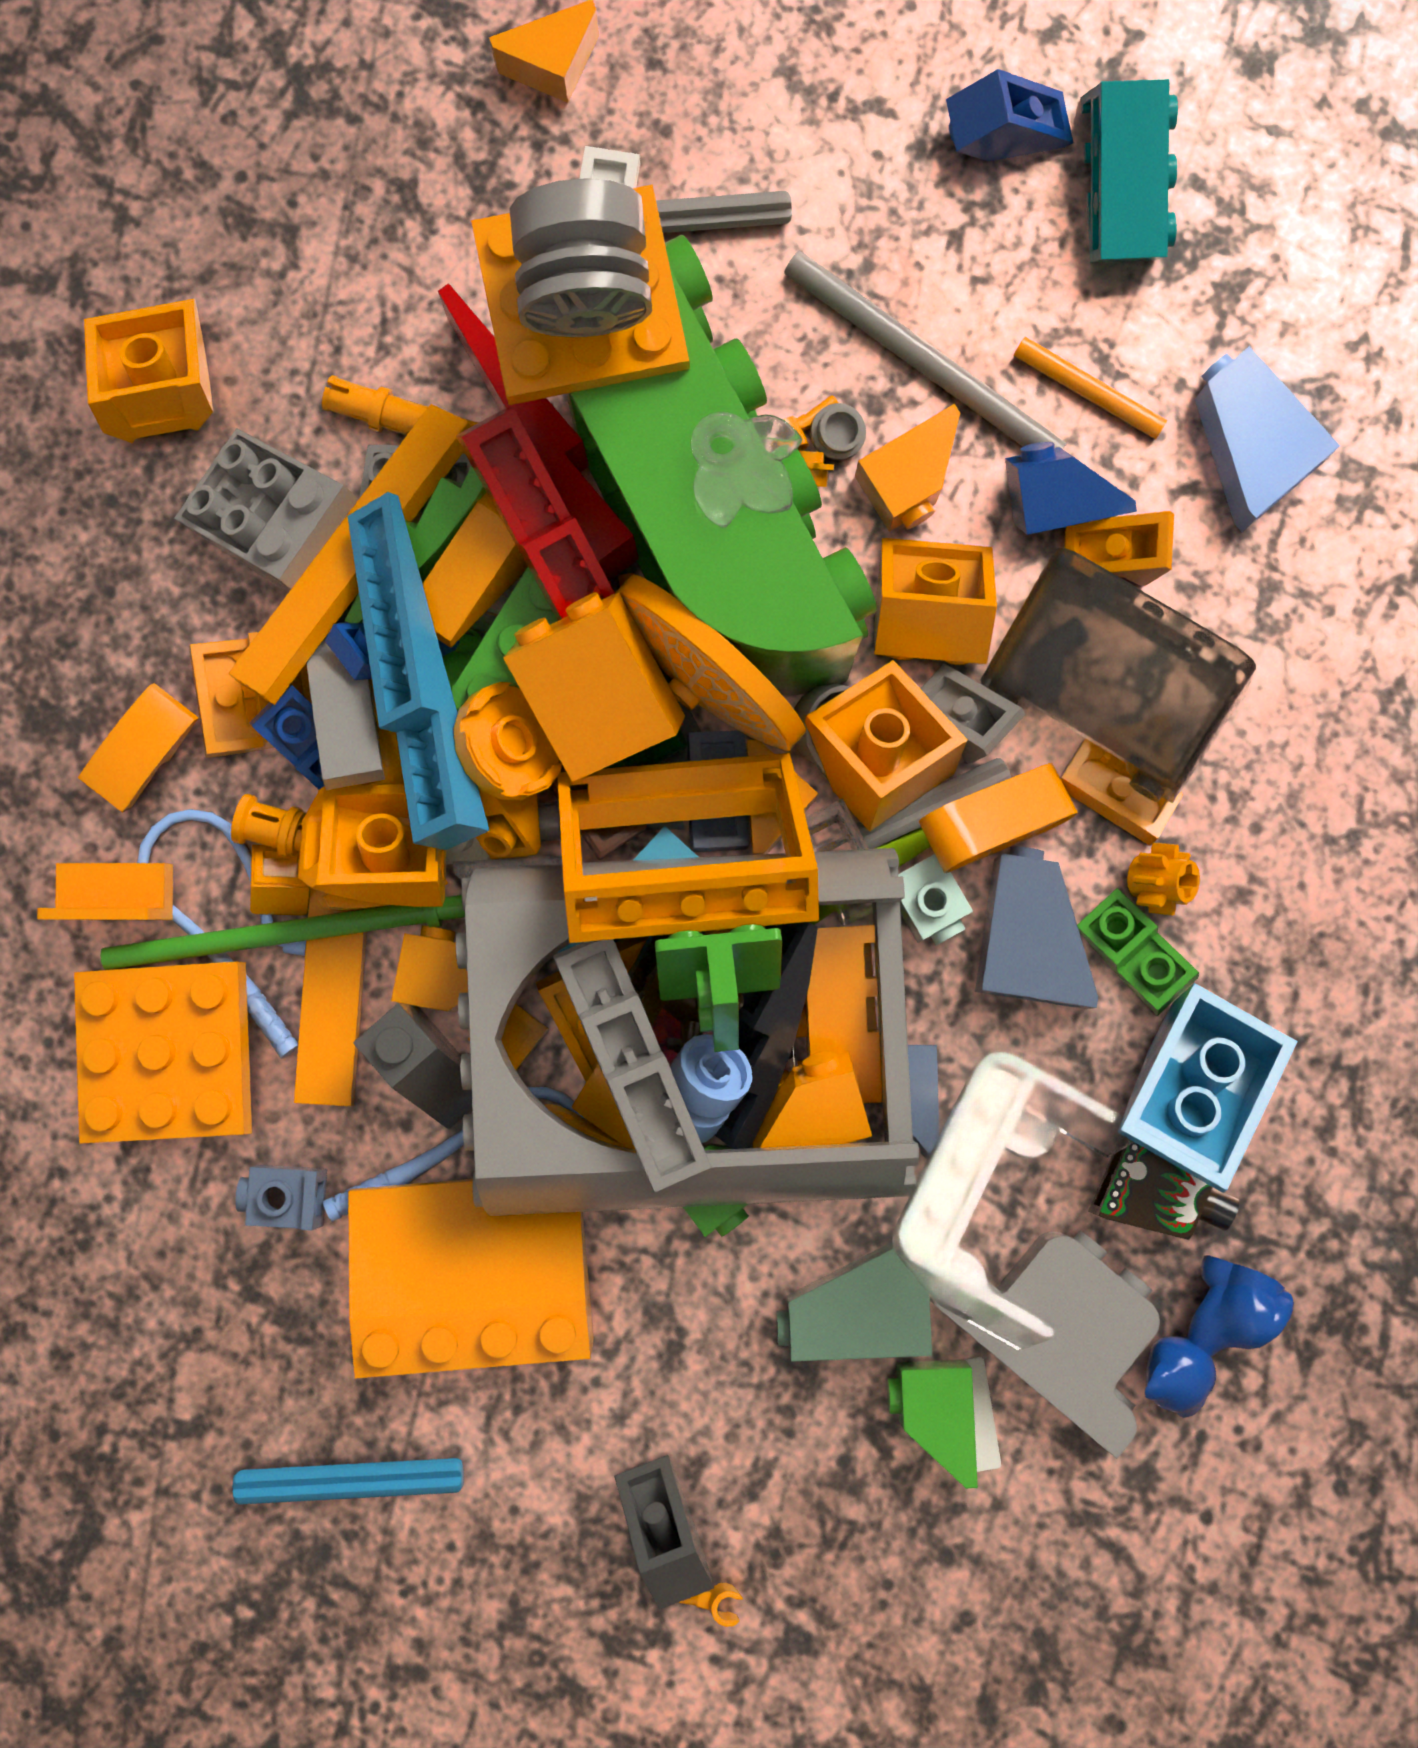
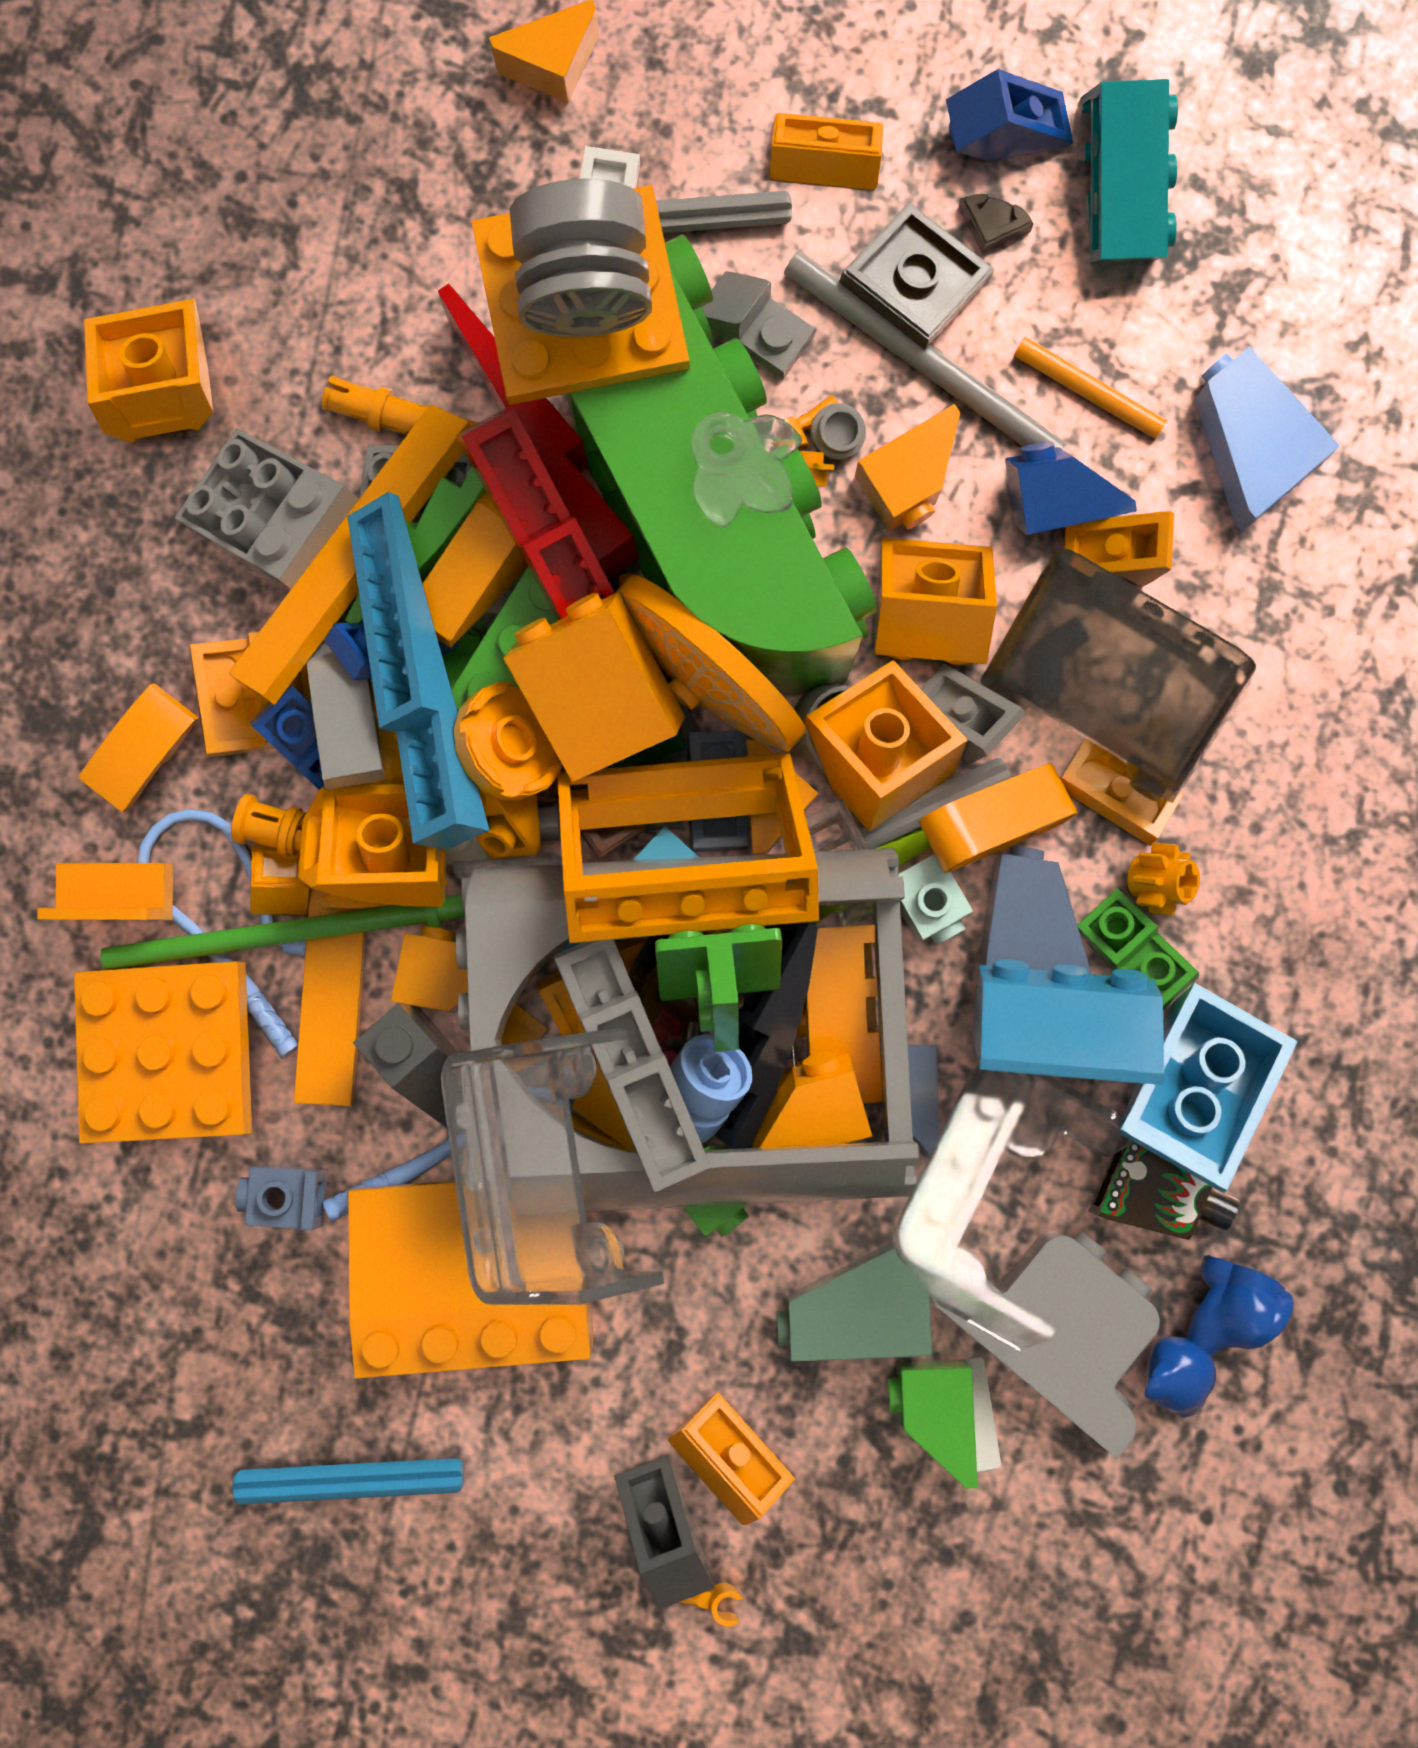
none -> clear windscreen [441,1027,664,1305]
none -> light orange slope [667,1392,795,1525]
none -> light grey slope [702,271,816,379]
none -> light orange slope [769,113,884,190]
none -> plate [839,202,994,350]
none -> dark brown tile [958,194,1034,254]
none -> dark azure slope [972,959,1165,1085]

